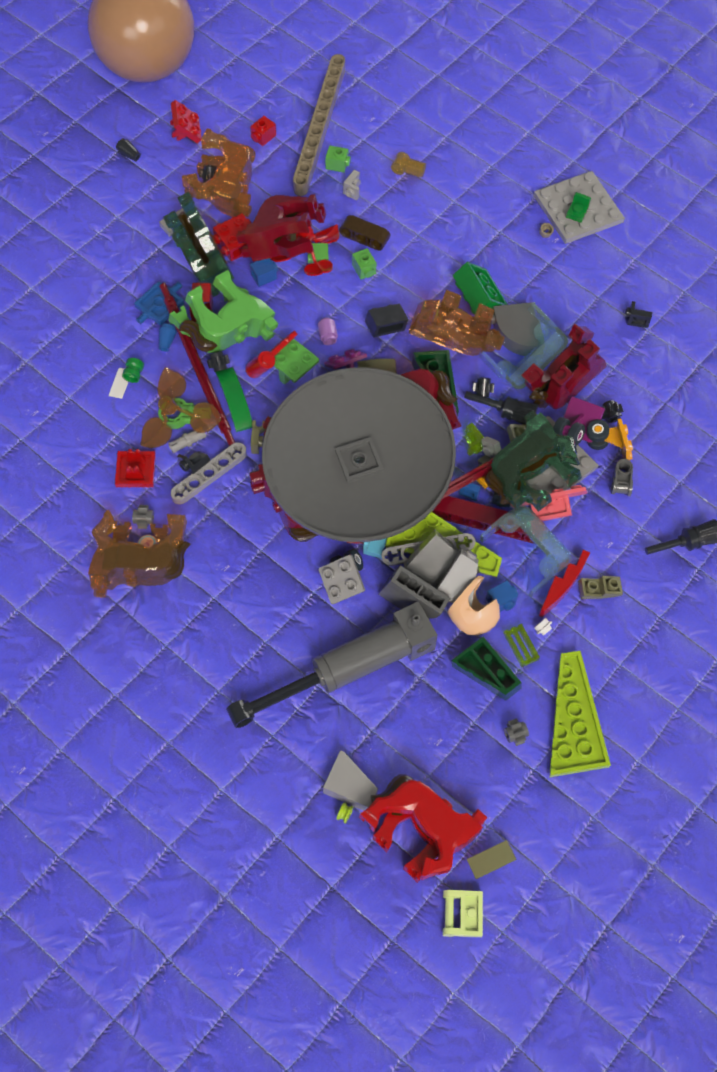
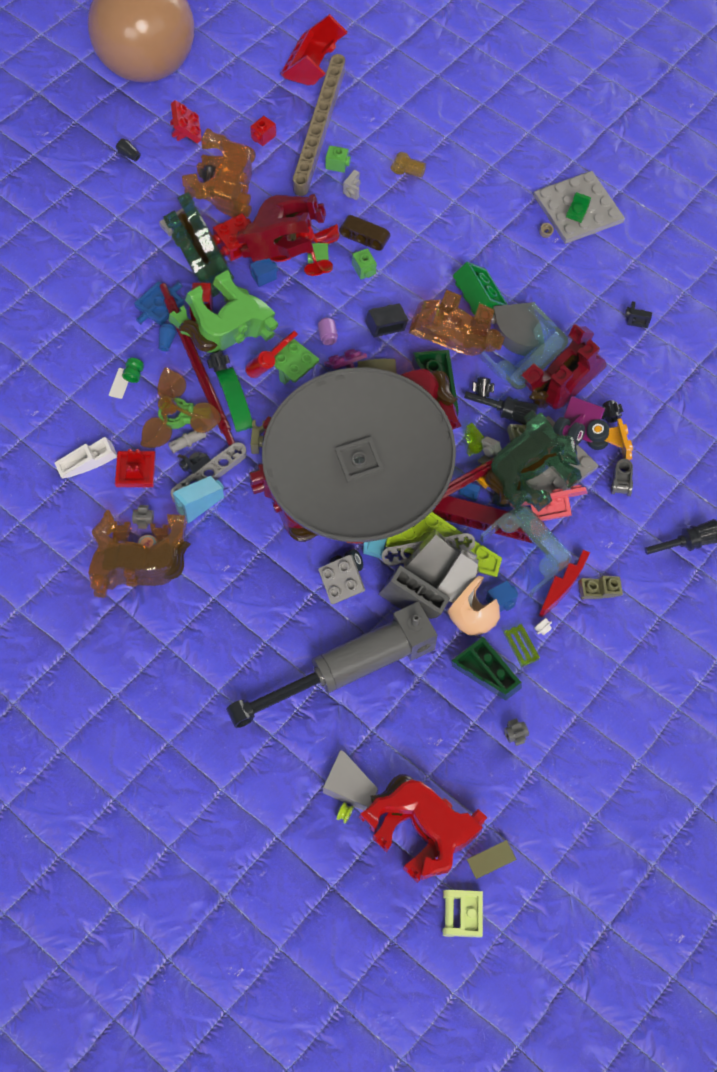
lime wing [549,651,611,778] -> none
none -> white slope [55,437,117,479]
none -> medium azure slope [173,476,224,524]
none -> red windscreen [280,14,347,86]

